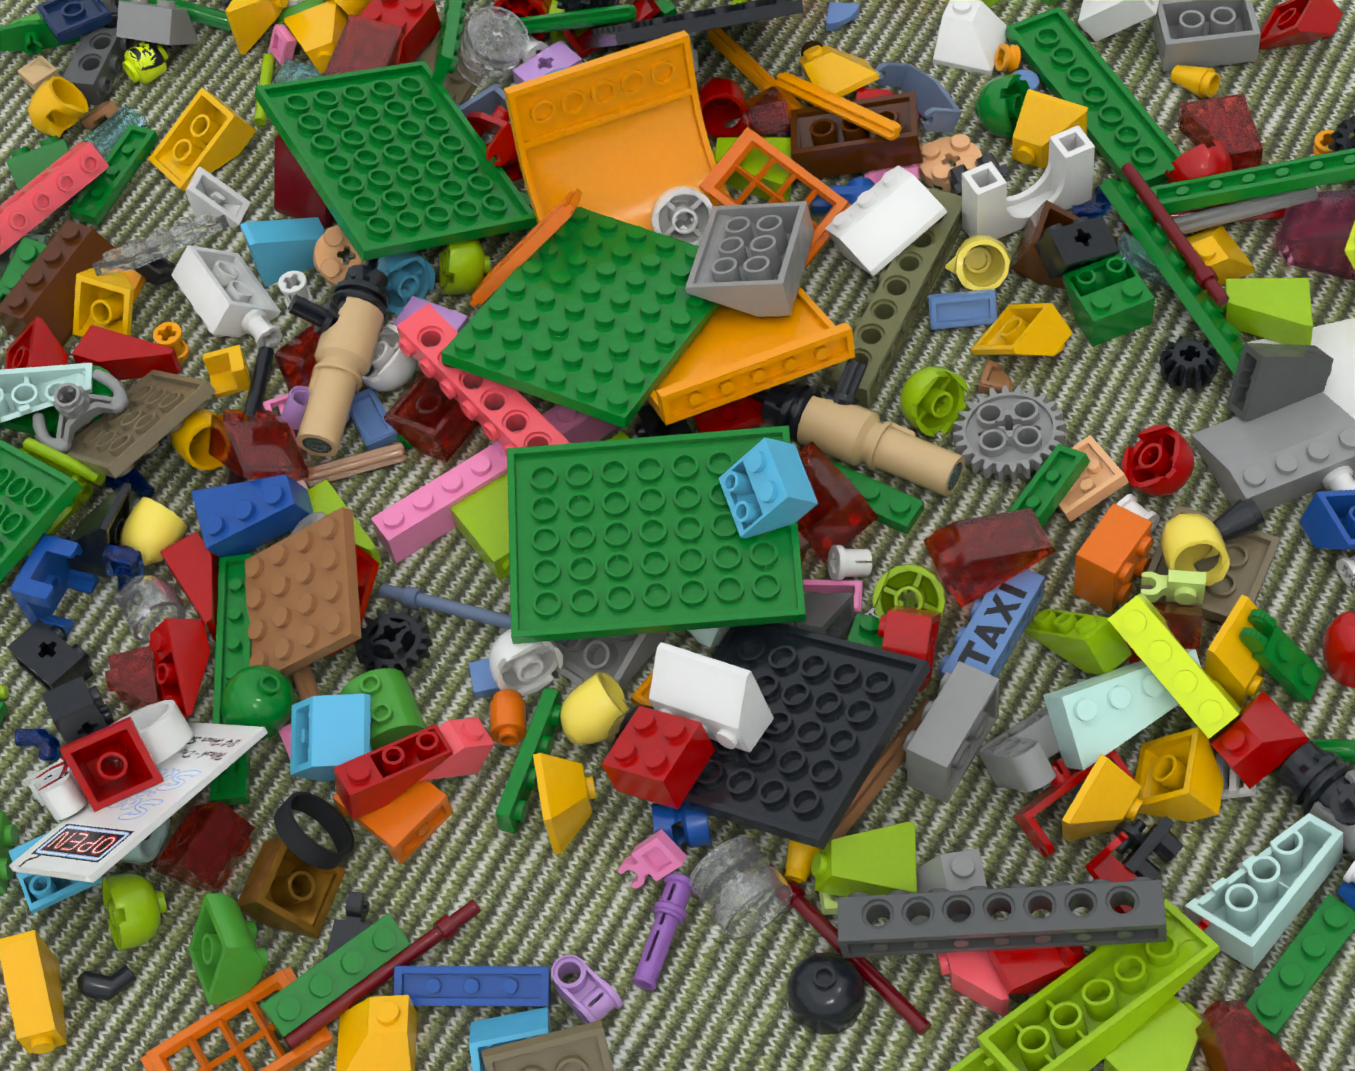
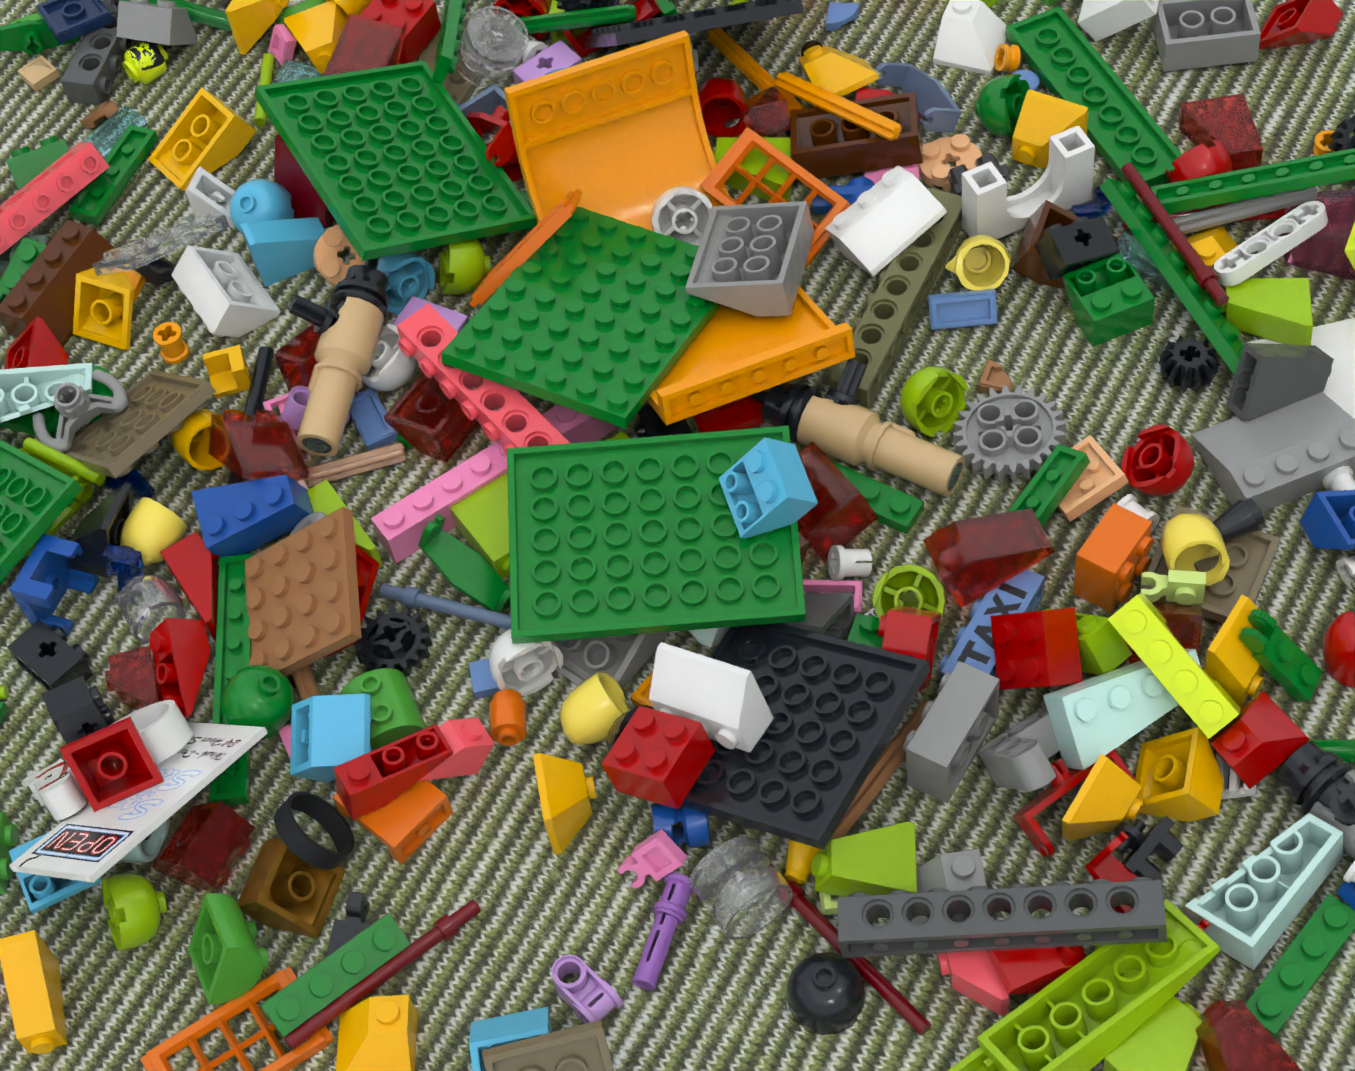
clear blue arm [14,728,60,761] -> none
yellow piece [28,76,89,138] -> none
red slope [72,325,182,380] -> none
black arm [77,964,137,1001] -> none
white bush [241,308,282,348] -> none
white bush [278,270,313,309] -> none
blue plate [394,966,551,1006] -> none
green plate [495,687,562,834] -> none
yellow slope [971,303,1073,356] -> none
yellow cone [1171,64,1220,98] -> none
none -> medium azure cylinder [230,179,294,235]
none -> green piece [418,513,510,613]
none -> red brick [990,607,1083,690]
none -> white beam [1214,201,1328,286]

